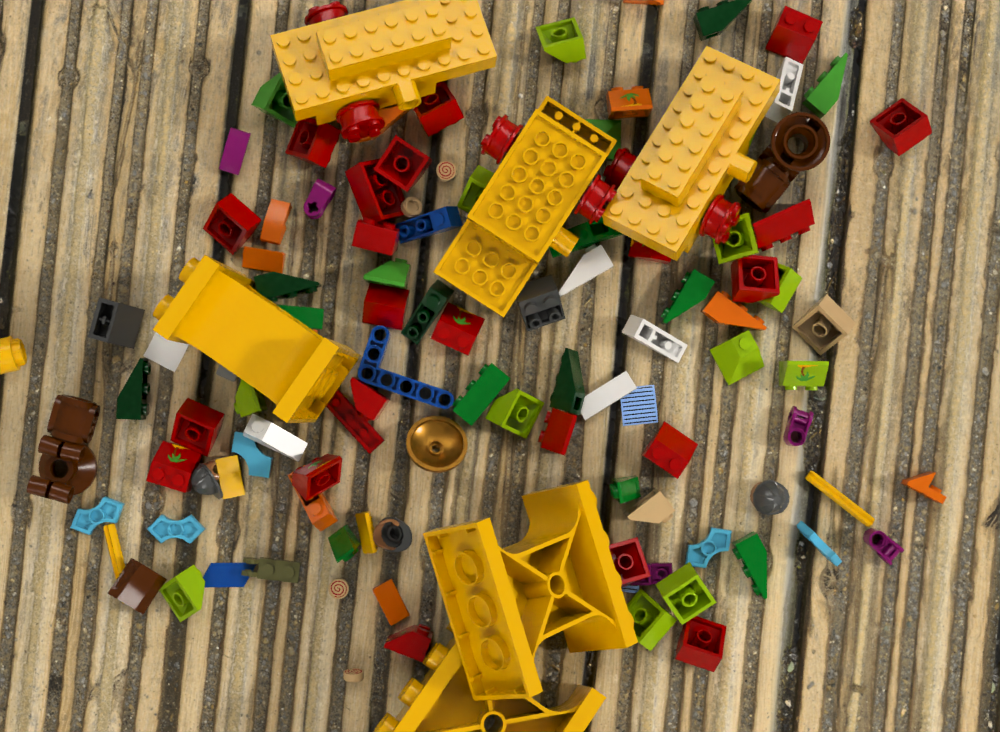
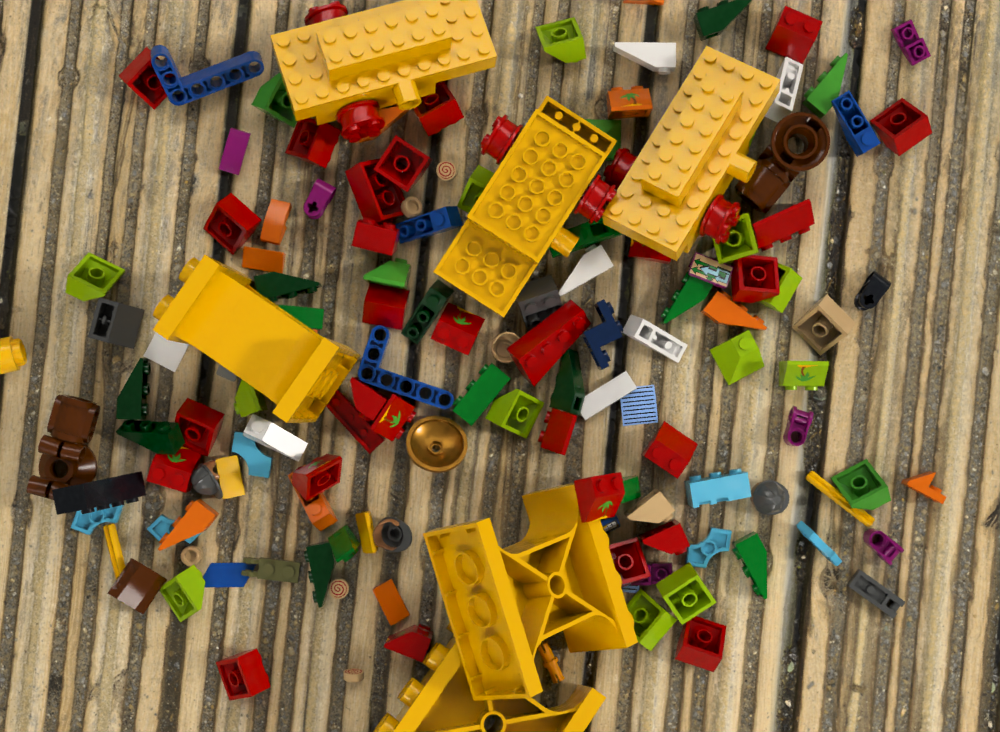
none -> black wedge [52,471,146,515]
none -> lime slope [65,252,125,301]
none -> dark green slope [116,419,185,455]
none -> red slope [119,47,173,110]
none -> blue beam [150,45,264,106]
none -> orange slope [158,499,219,551]
none -> tan tile [181,545,202,567]
none -> red slope [216,648,271,700]
none -> dark green slope [304,541,336,608]
none -> red slope [370,394,416,441]
none -> tan hair [491,331,520,363]
none -> red wedge [507,299,591,387]
none -> light orange pin [537,641,565,684]
none -> red slope [574,472,625,523]
none -> dark blue bracket [581,299,624,370]
none -> slope [600,514,620,533]
none -> white slope [613,42,676,75]
none -> red slope [638,519,690,555]
none -> medium azure wedge [684,468,752,508]
none -> panel [688,252,734,289]
none -> blue slope [831,90,881,157]
none -> bright green slope [831,459,891,510]
none -> dark grey plate [847,569,905,619]
none -> black piece [854,271,891,311]
none -> magenta slope [891,20,931,66]

